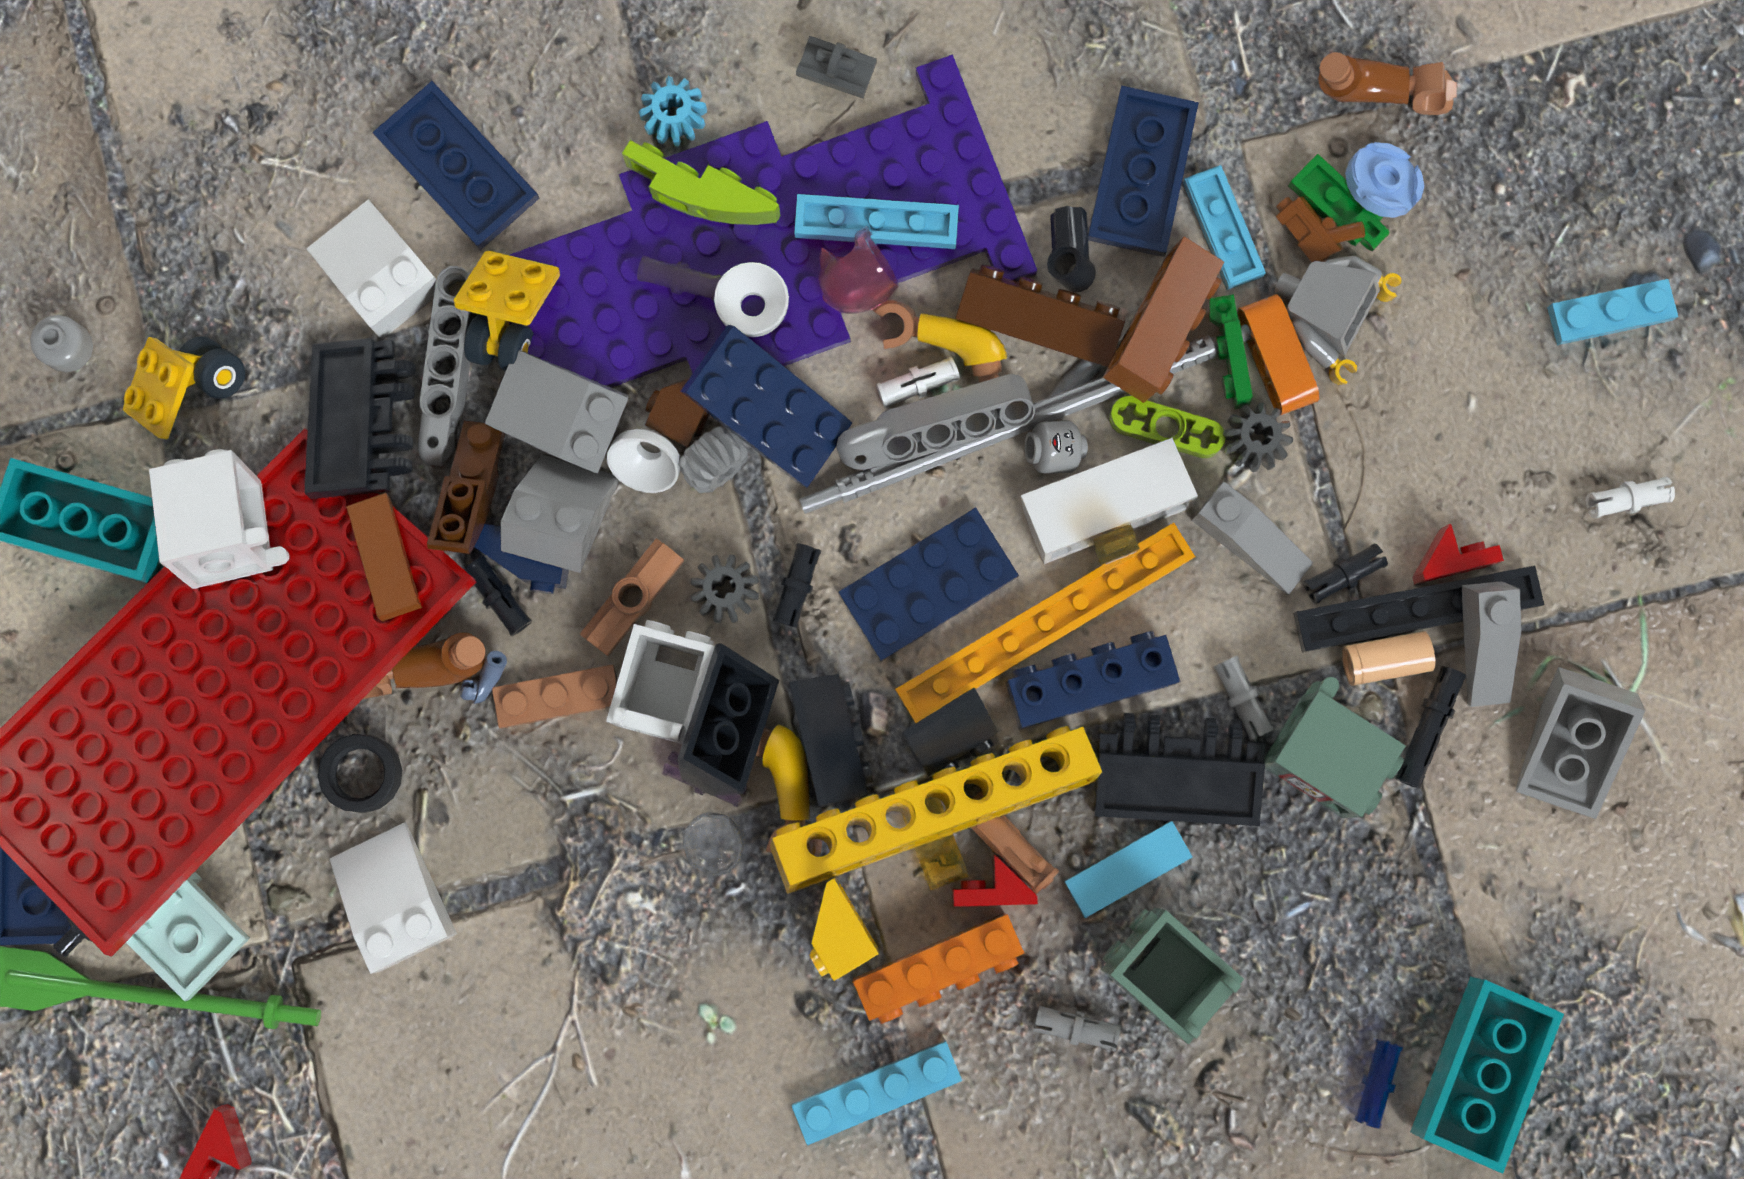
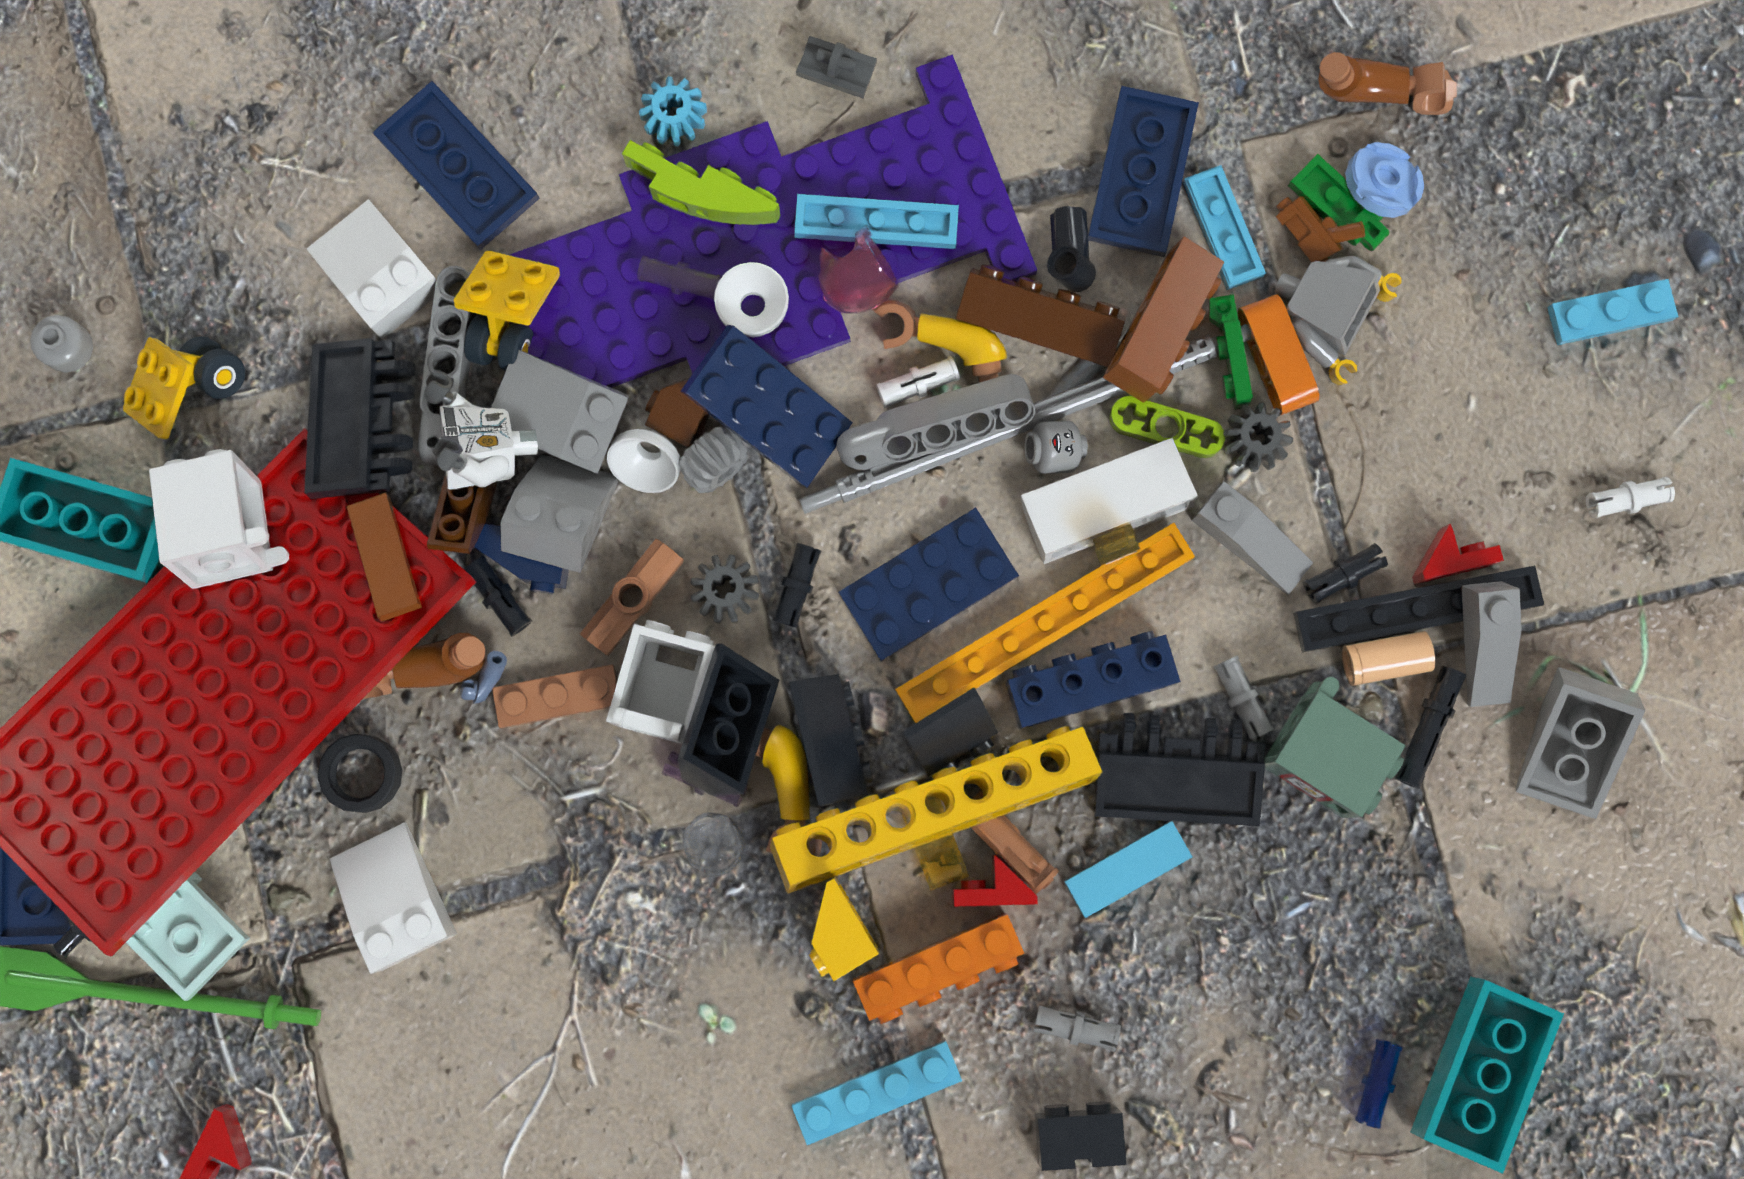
sand green container [1101,907,1244,1044] -> none
none -> torso [424,370,538,489]
none -> black brick [1035,1101,1127,1171]

